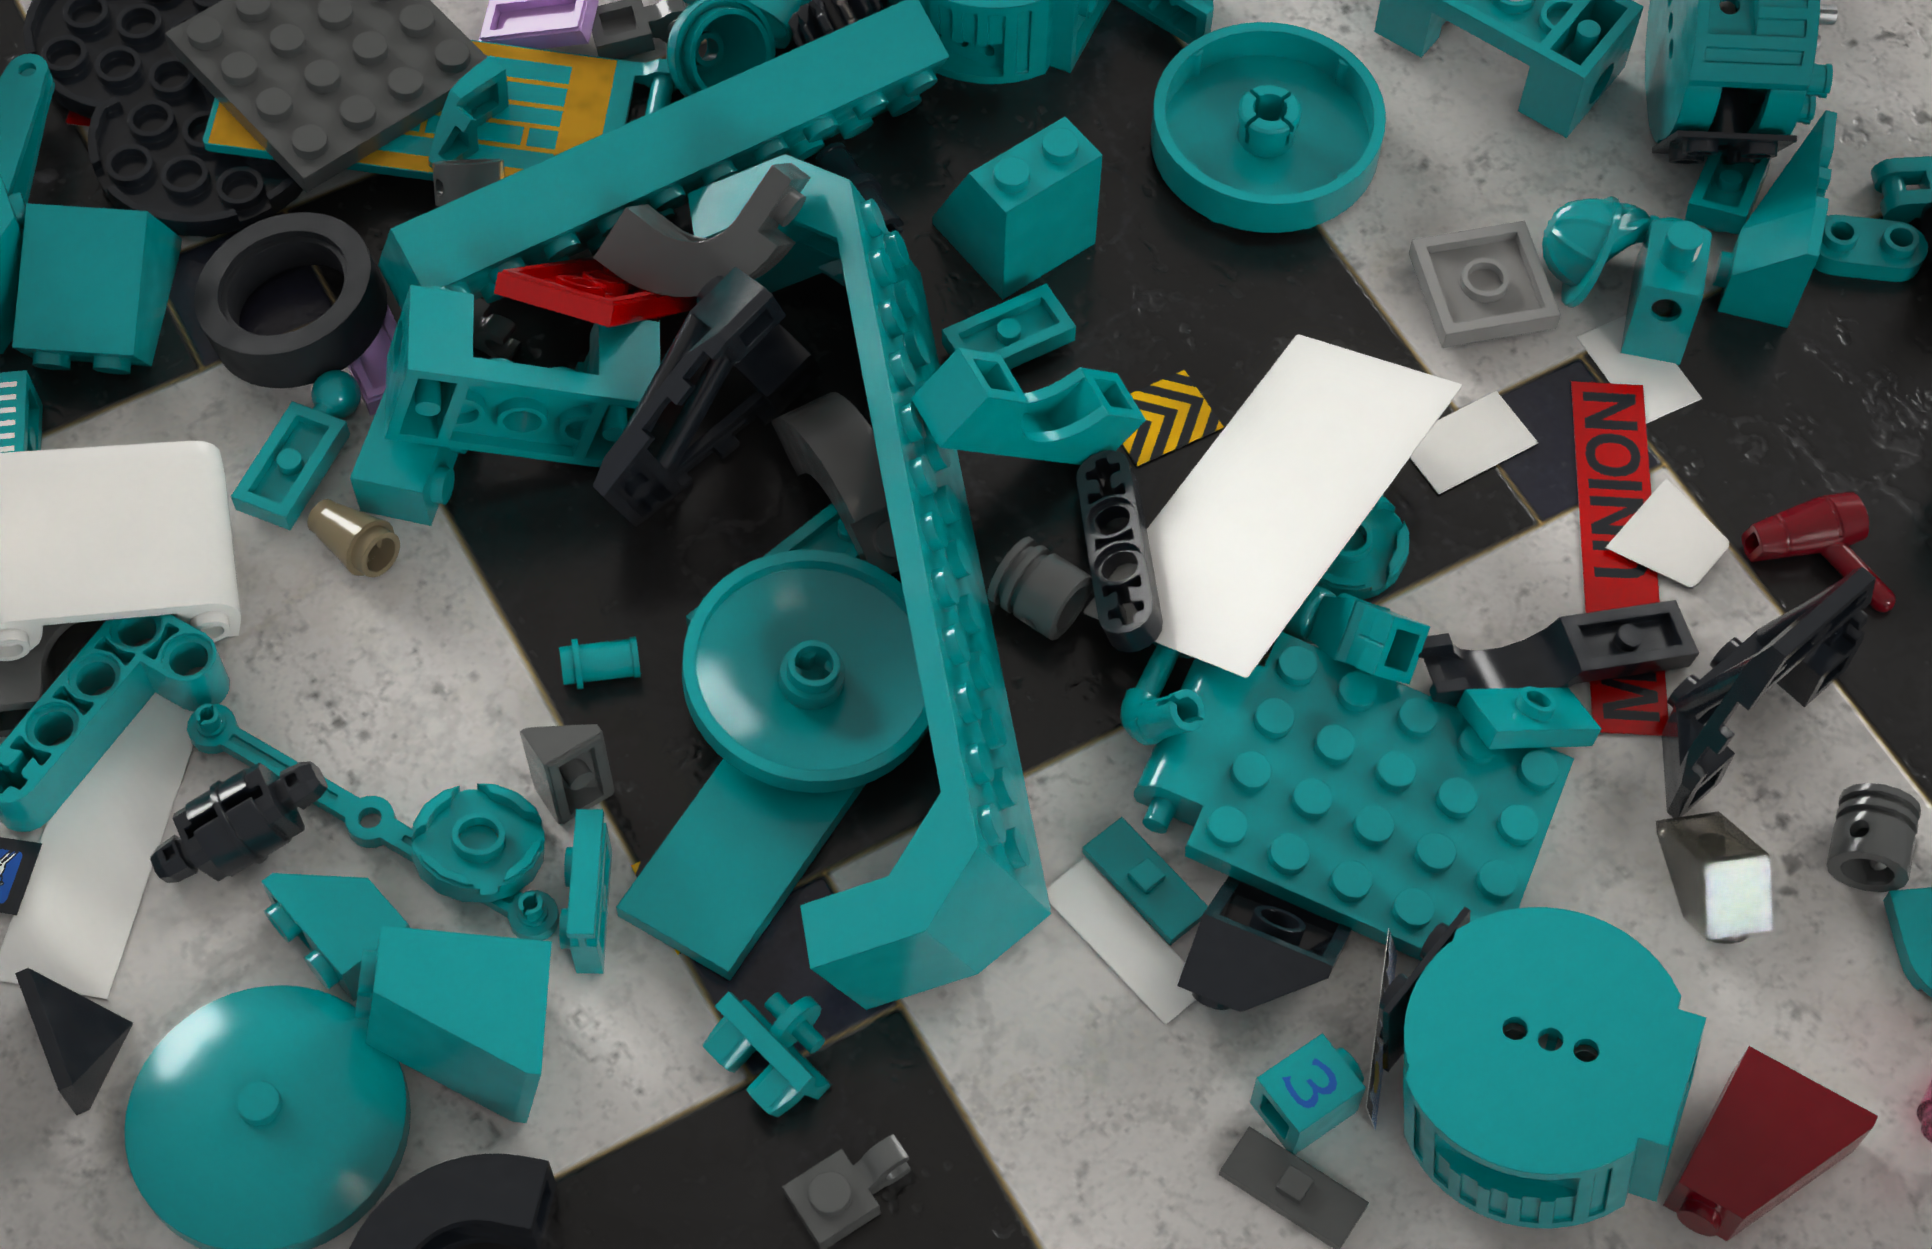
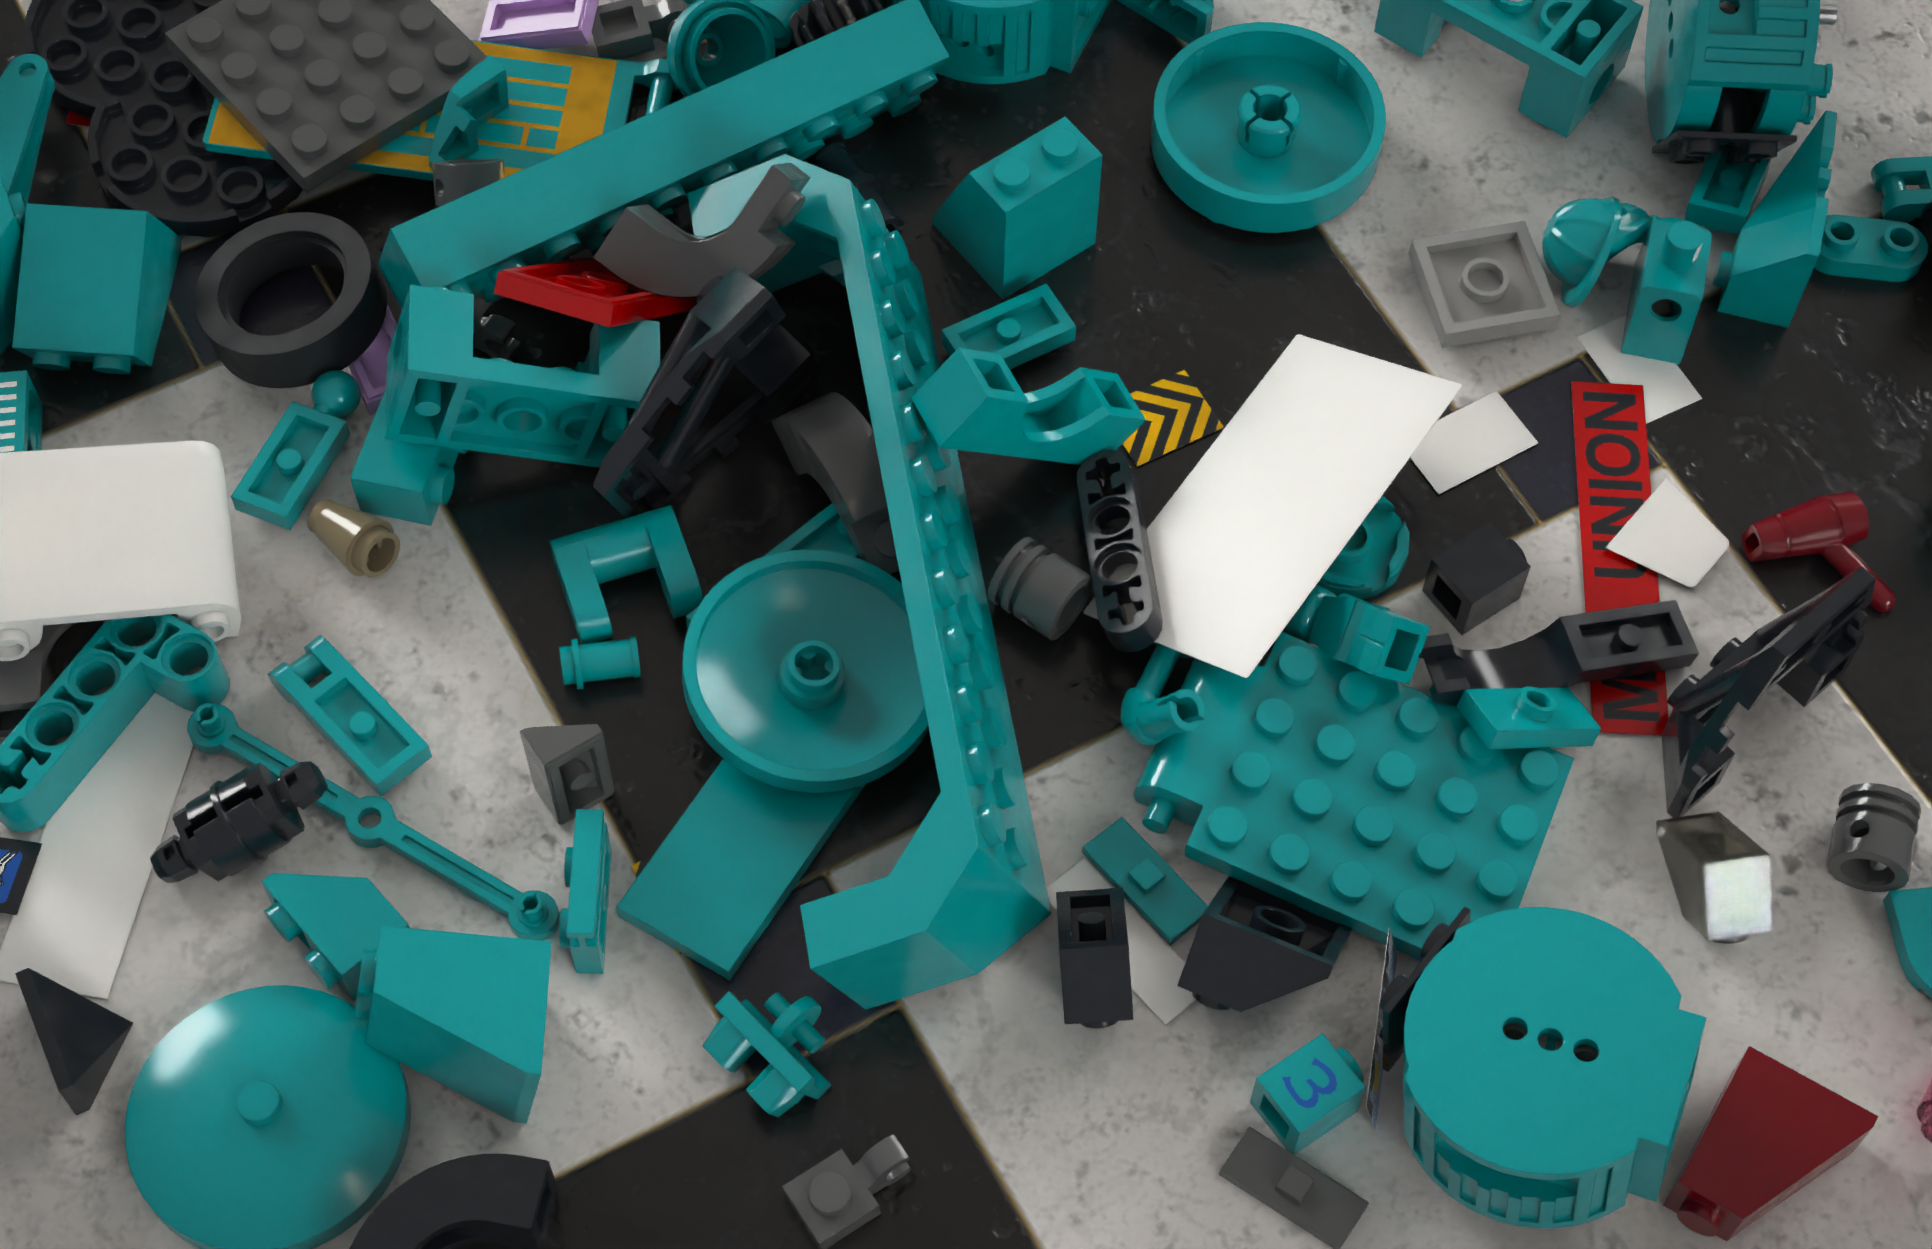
teal tile [412,783,545,903] -> none
none -> teal plate [268,635,432,797]
none -> teal connector [549,505,703,644]
none -> black slope [1056,888,1134,1028]
none -> black brick [1422,522,1531,635]

